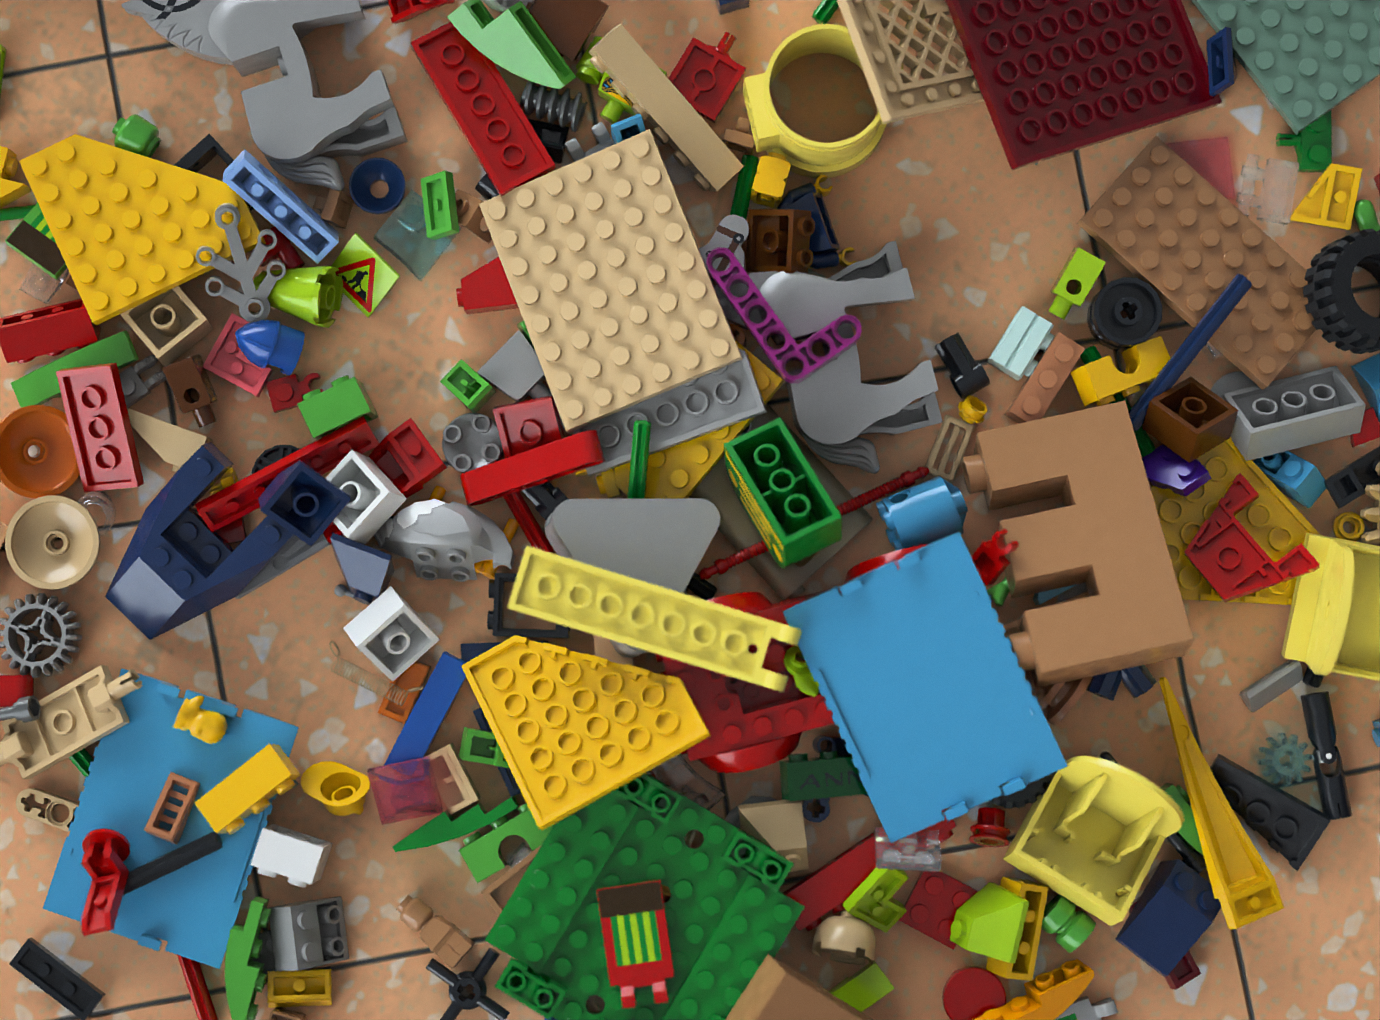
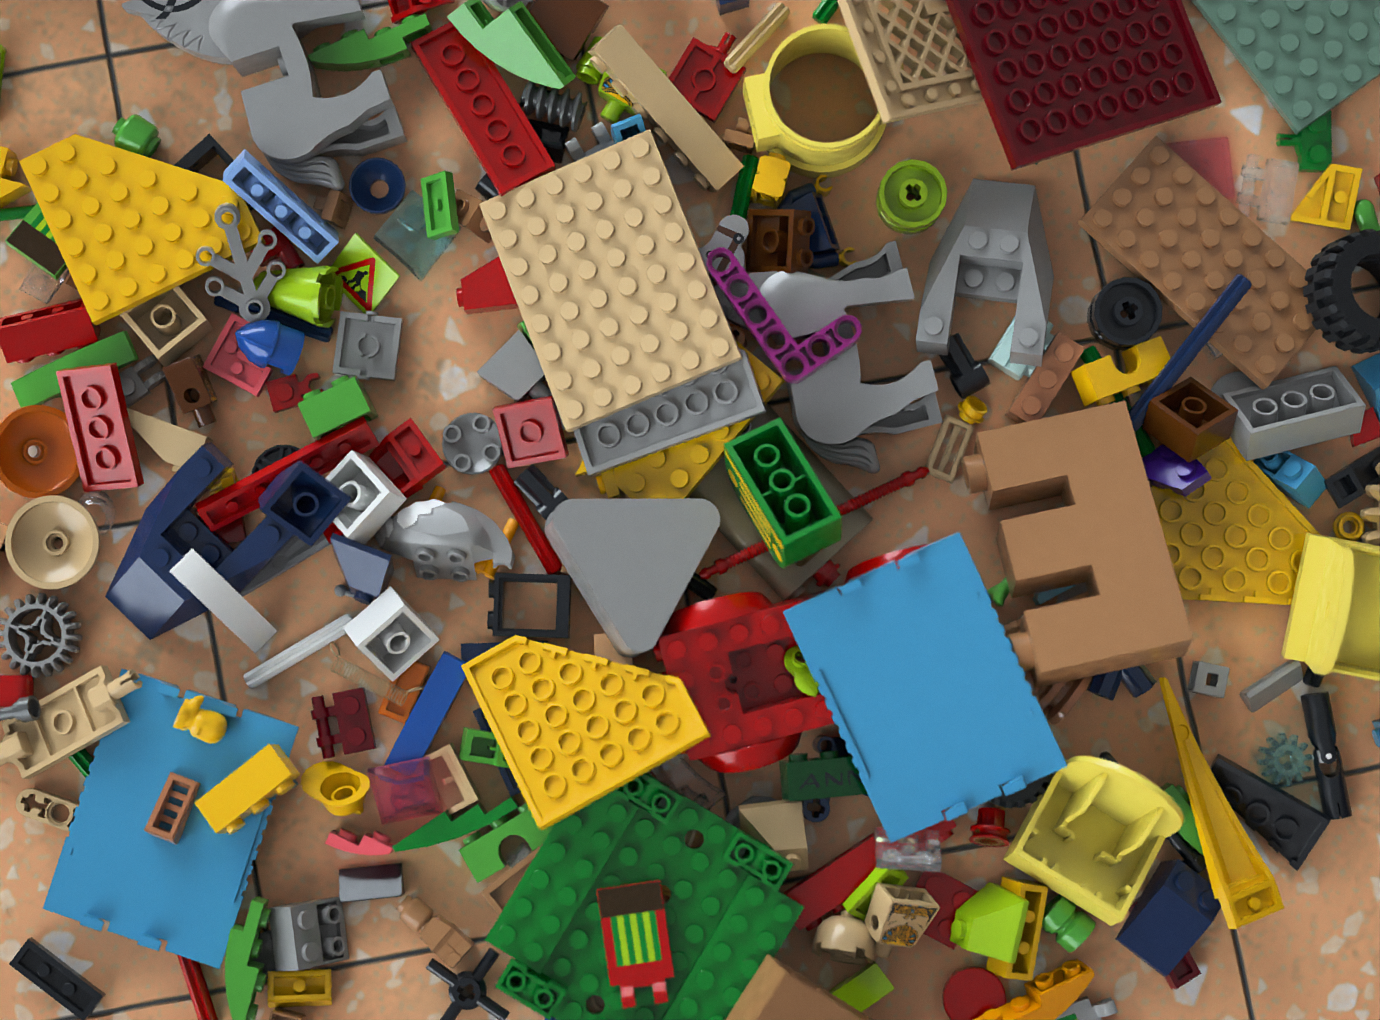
red piece [81,829,130,936] -> none
black axle [123,832,223,895] -> none
white brick [251,824,333,887] -> none
bright green slope [440,359,496,413] -> none
red beam [459,430,605,506] -> none
light yellow hinge [507,546,802,692] -> none
green axle [628,420,651,499] -> none
dark azure cylinder [876,476,968,551] -> none
red plate [971,529,1019,587] -> none
lime torso [1048,247,1106,320] -> none
red wing [1184,473,1320,603] -> none
dark blue slope [1207,27,1238,97] -> none
none -> white slope [170,549,277,653]
none -> dark blue axle [214,295,333,342]
none -> white axle [243,614,353,688]
none -> bright green slope [308,13,433,71]
none -> dark red plate [311,687,376,759]
none -> coral slope [325,828,394,855]
none -> light grey plate [332,311,403,381]
none -> slope [339,863,405,903]
none -> tan axle [724,2,790,73]
none -> red plate [812,559,841,587]
none -> tan torso [864,883,940,958]
none -> lime wheel [876,159,948,235]
none -> light grey wedge [916,179,1054,367]
none -> light grey piece [1187,661,1230,698]

